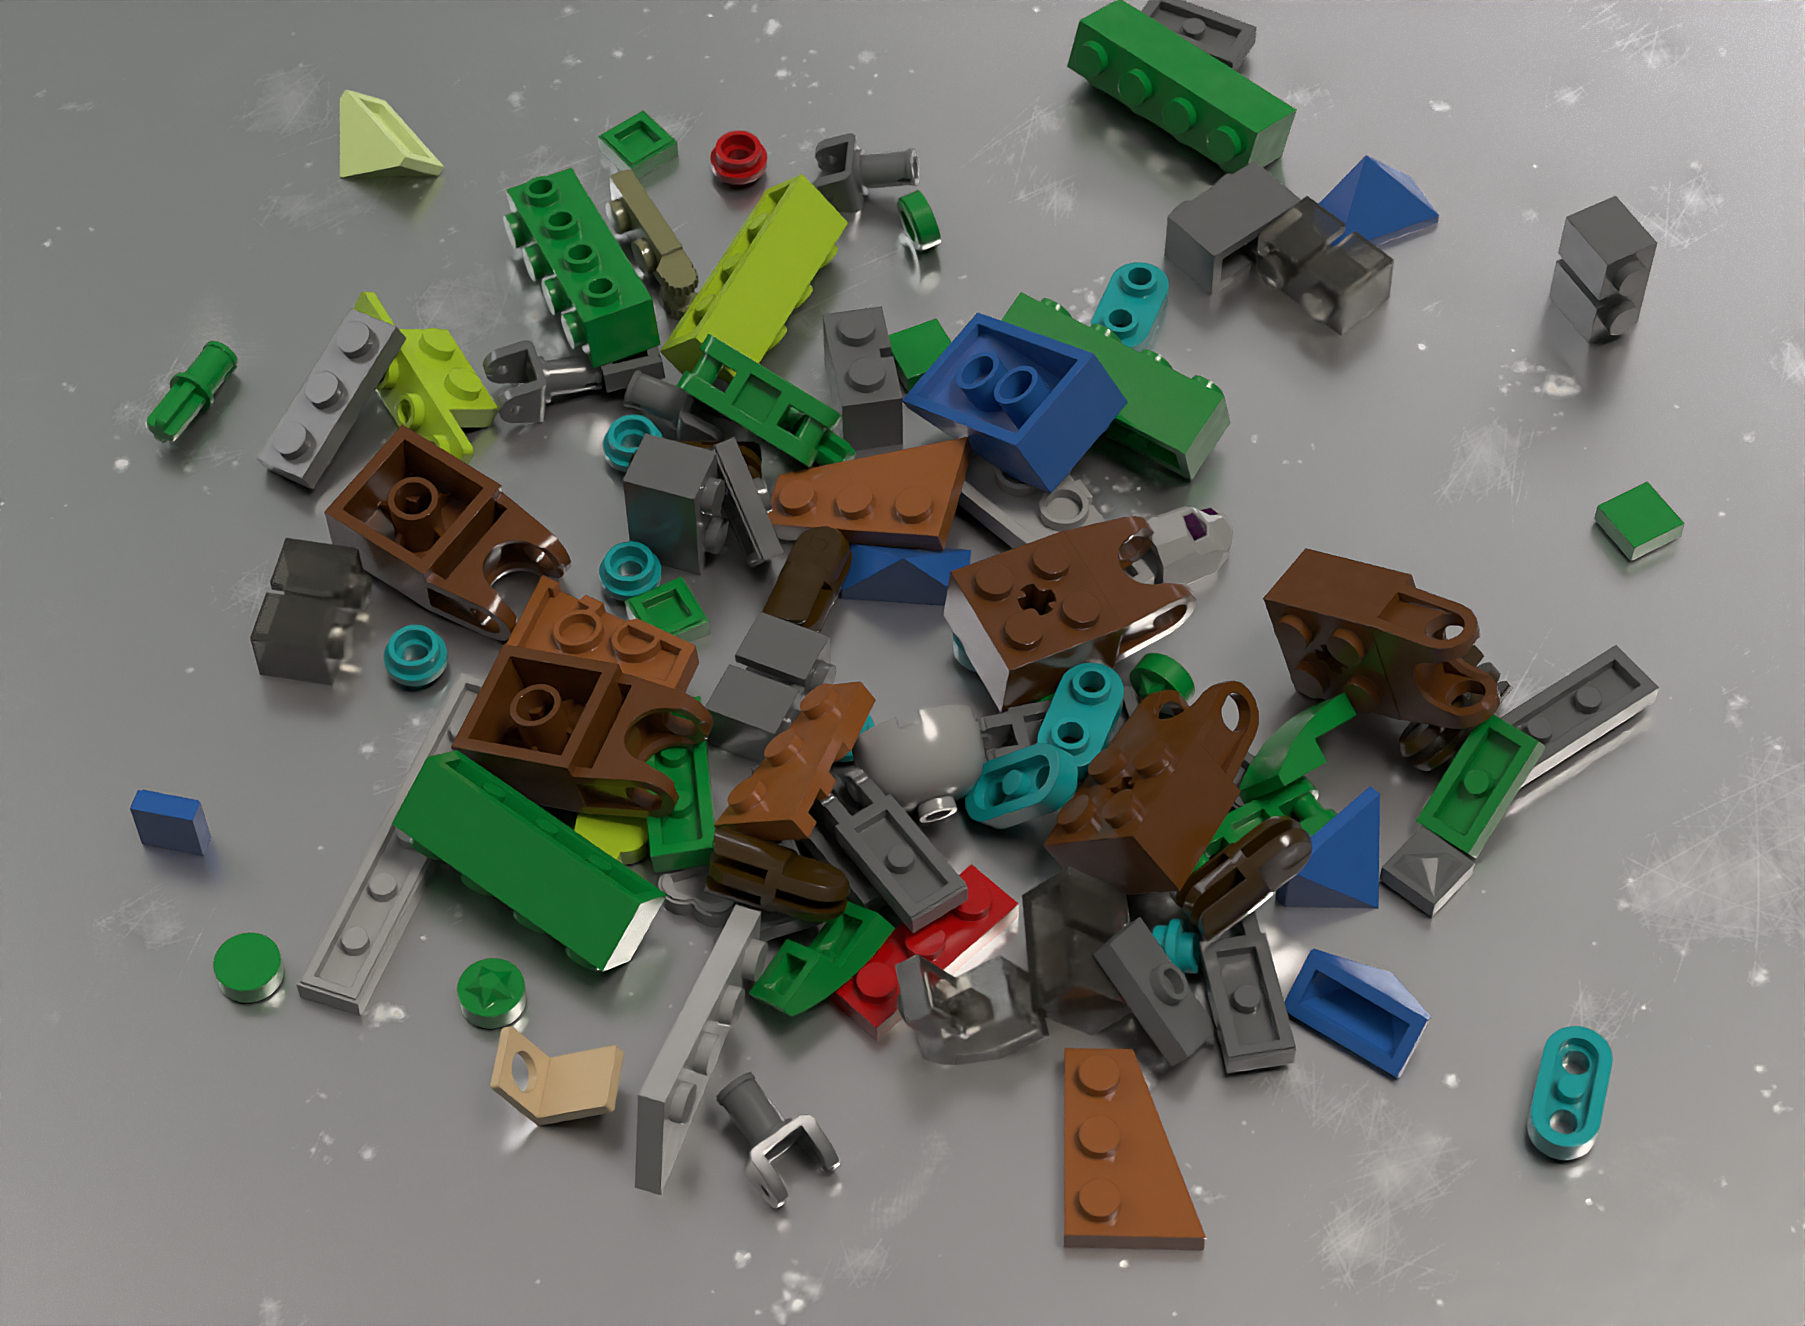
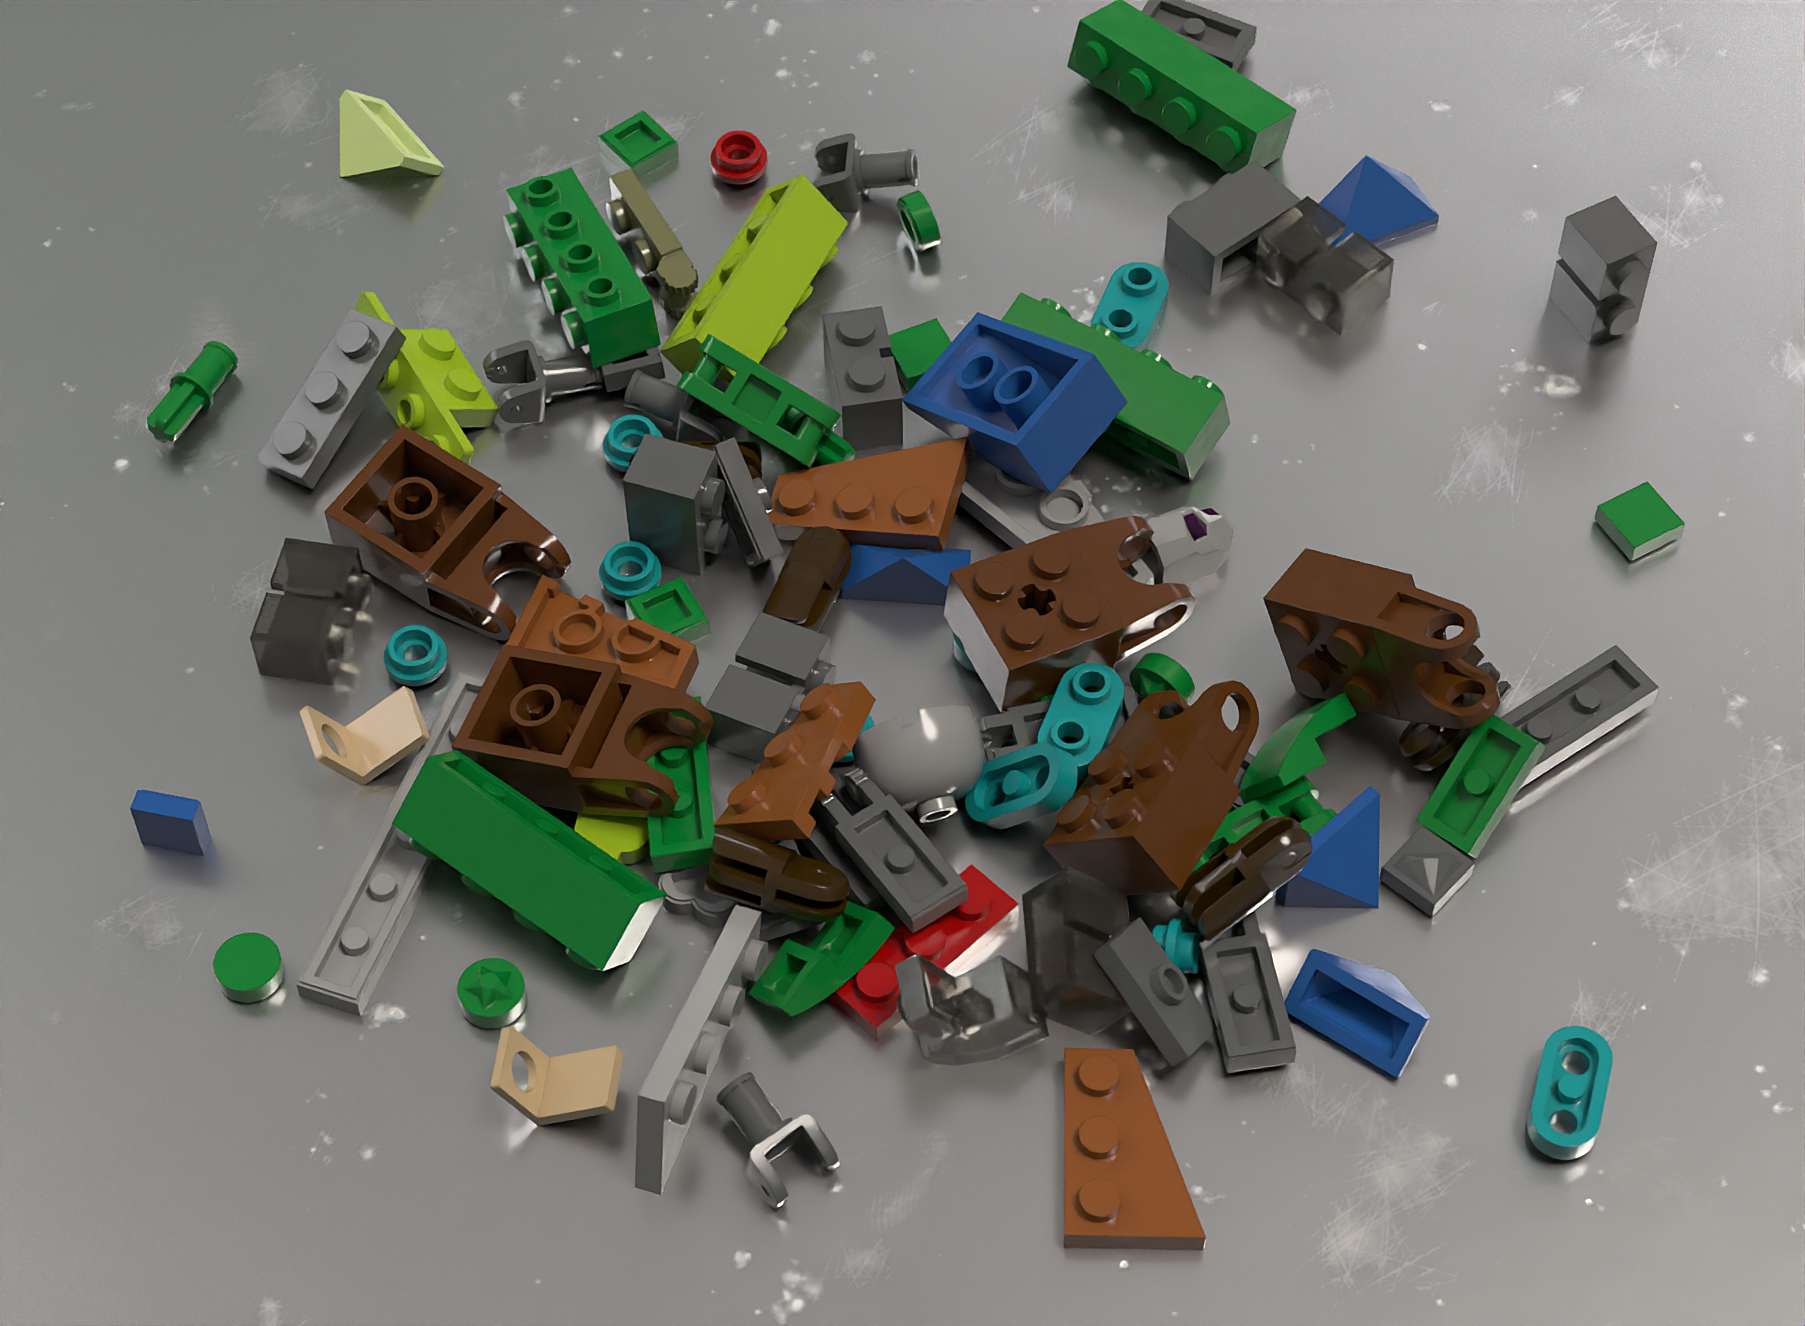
none -> tan bracket [299,686,430,786]

